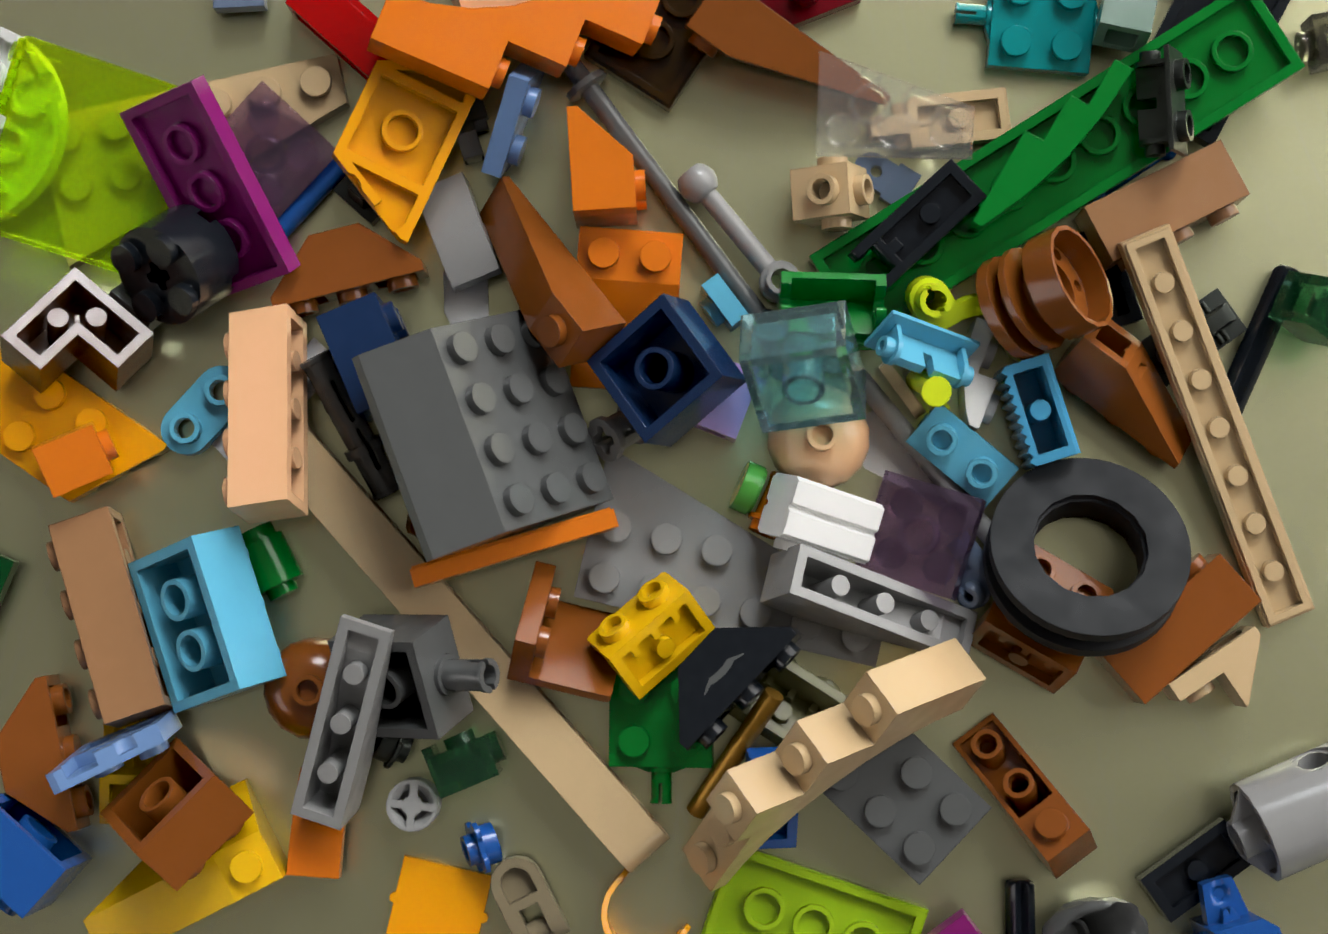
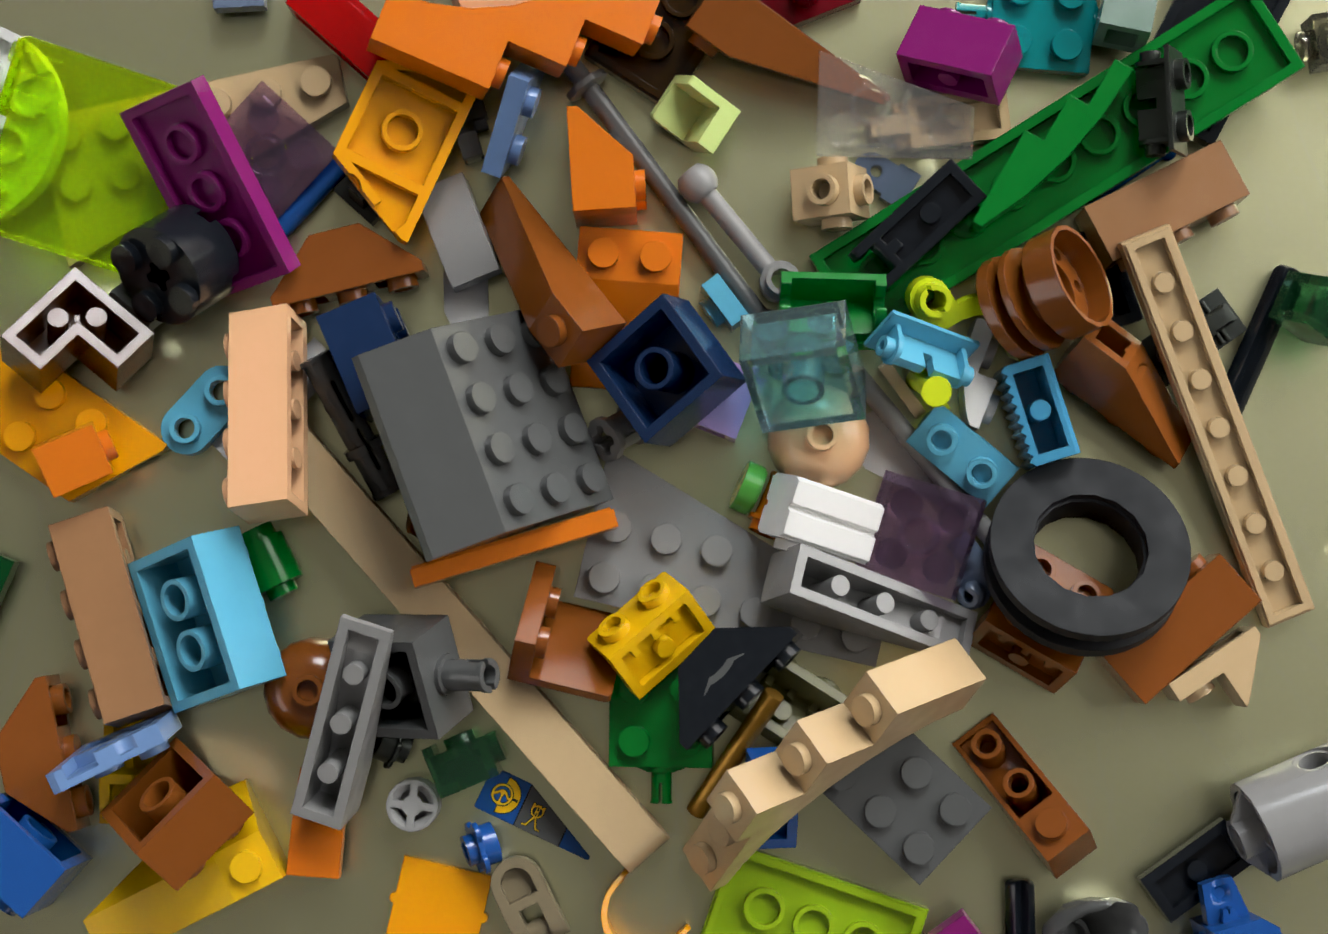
none -> sticker [475,766,590,860]
none -> yellowish green panel [650,75,741,154]
none -> magenta brick [896,5,1023,106]

